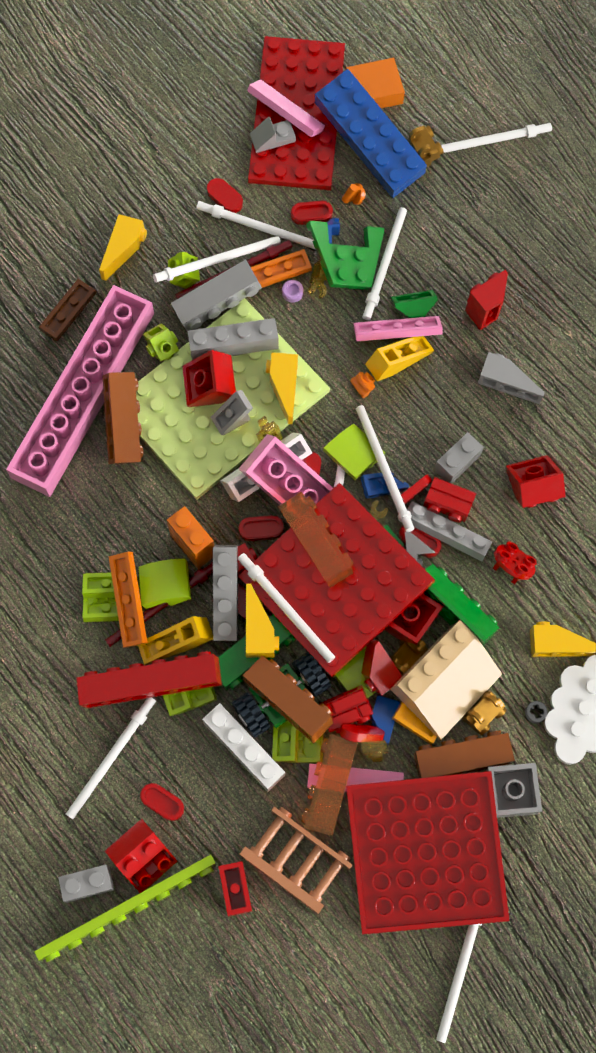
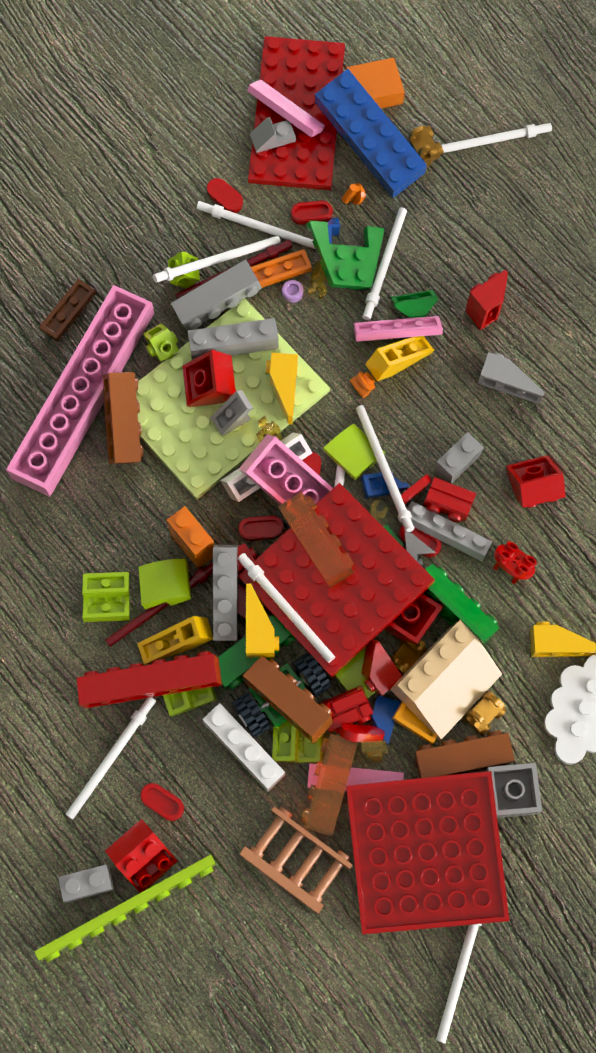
yellow slope [99,214,147,281] -> none
orange plate [109,552,148,648] -> none
red brick [218,861,252,917] -> none
dark grey bush [525,701,547,724] -> none

